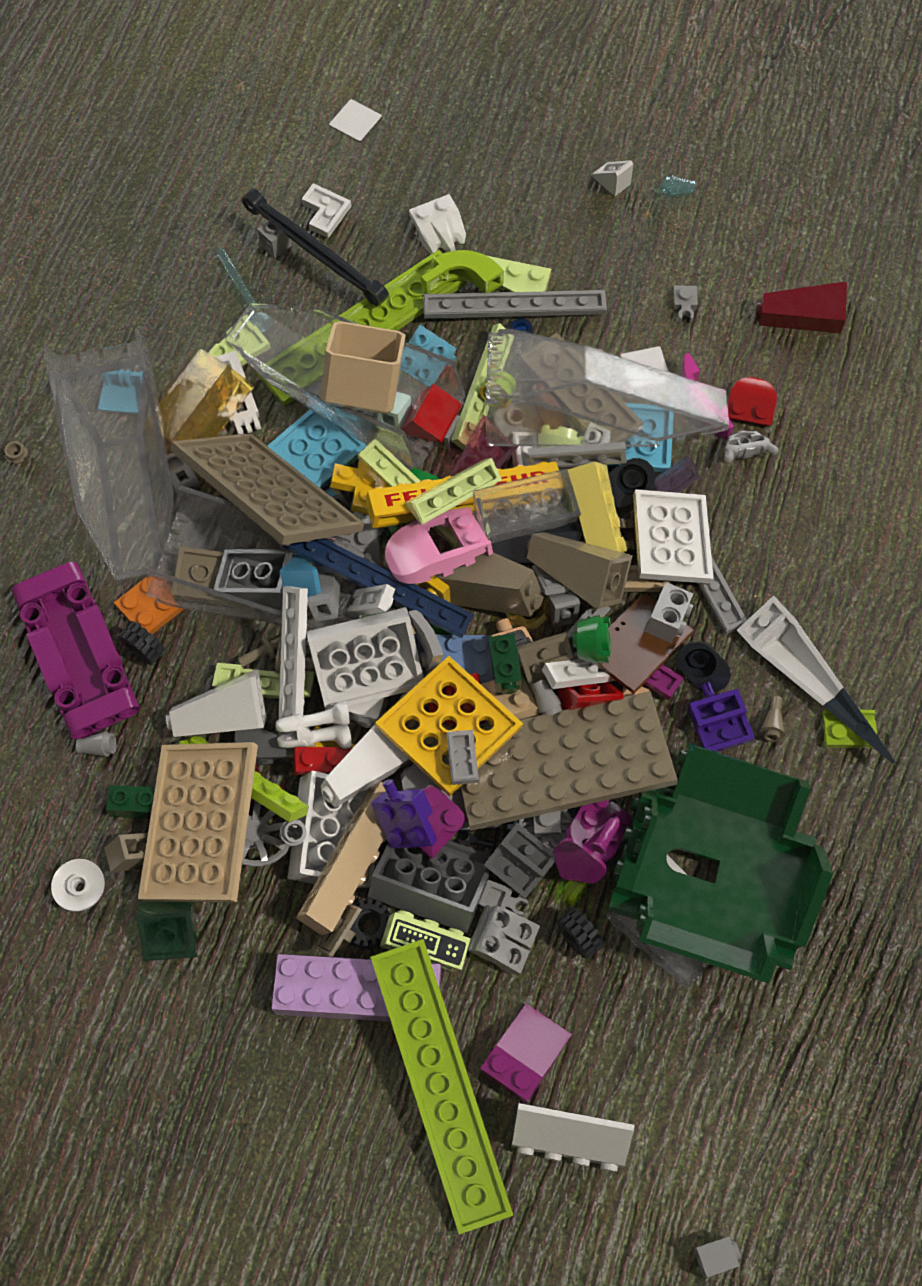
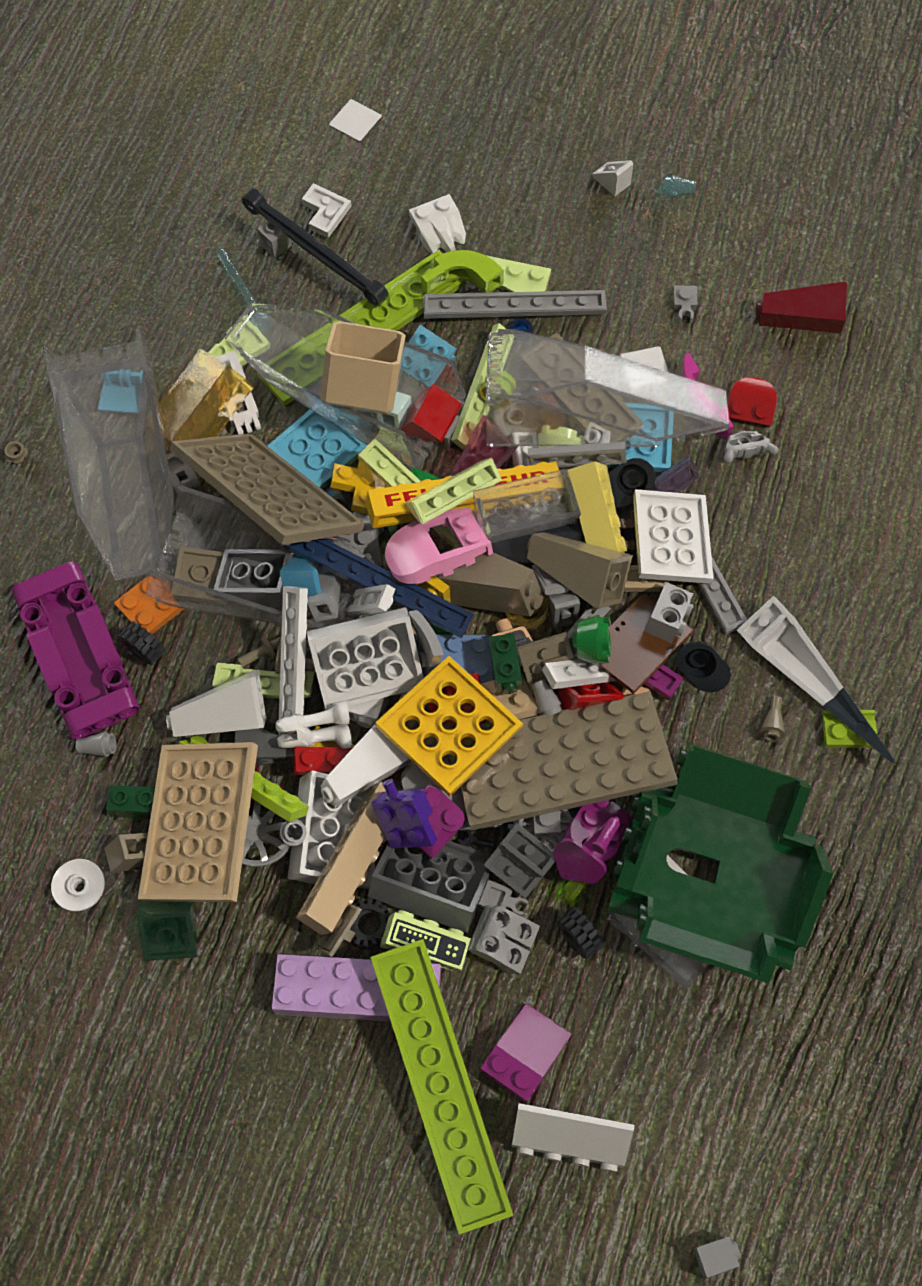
light grey plate [446,730,479,785] -> none
dark purple plate [688,682,755,752] -> none

